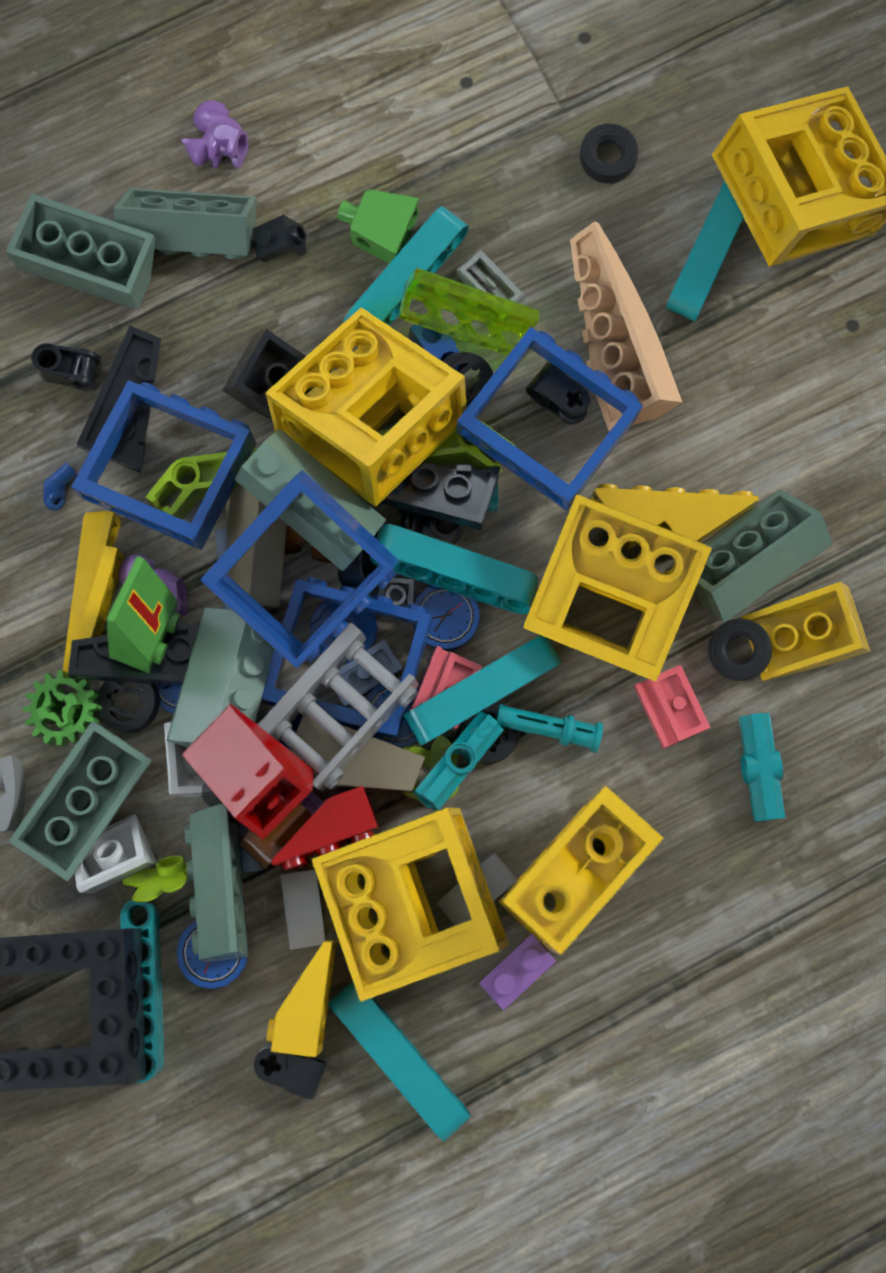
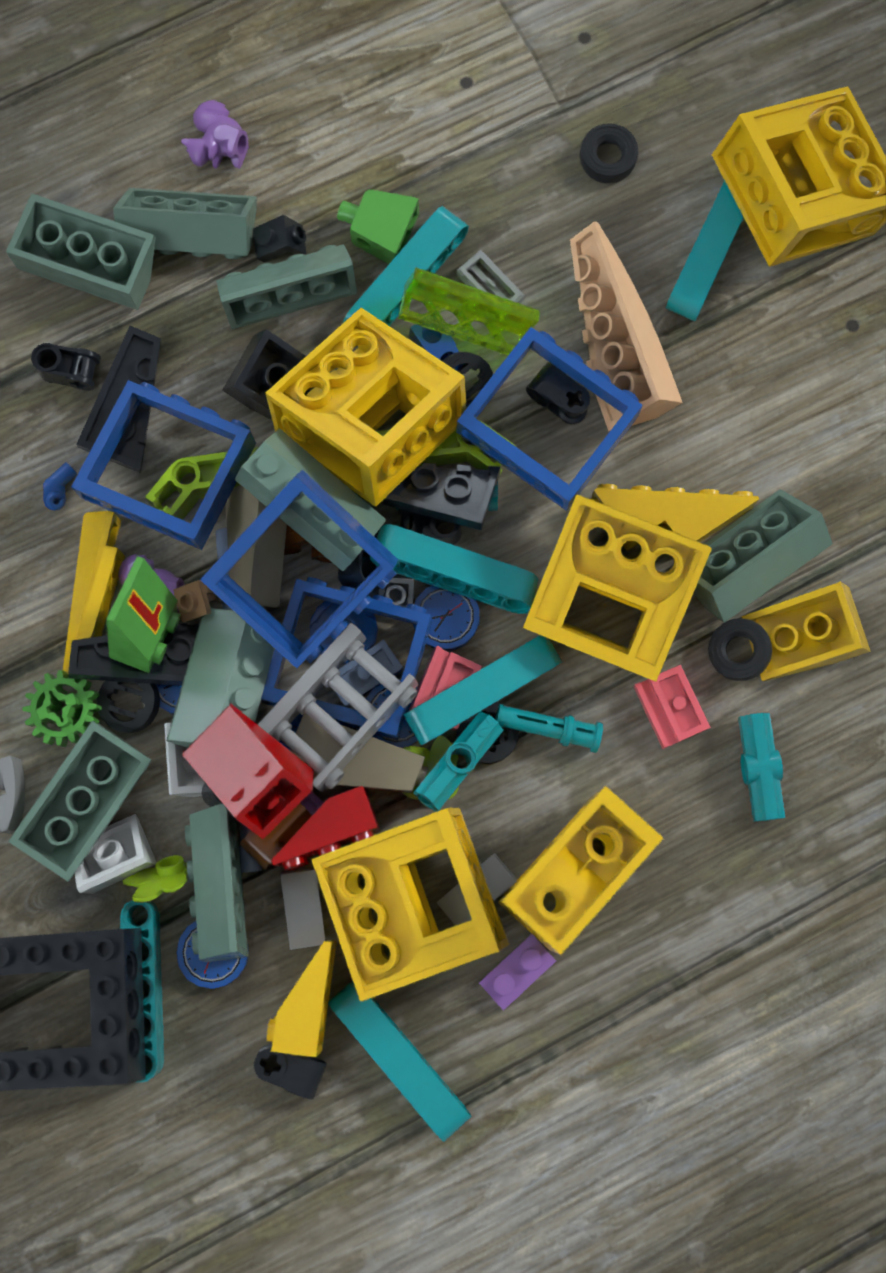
none -> medium nougat bracket [173,580,217,622]
none -> sand green slope [216,244,357,329]

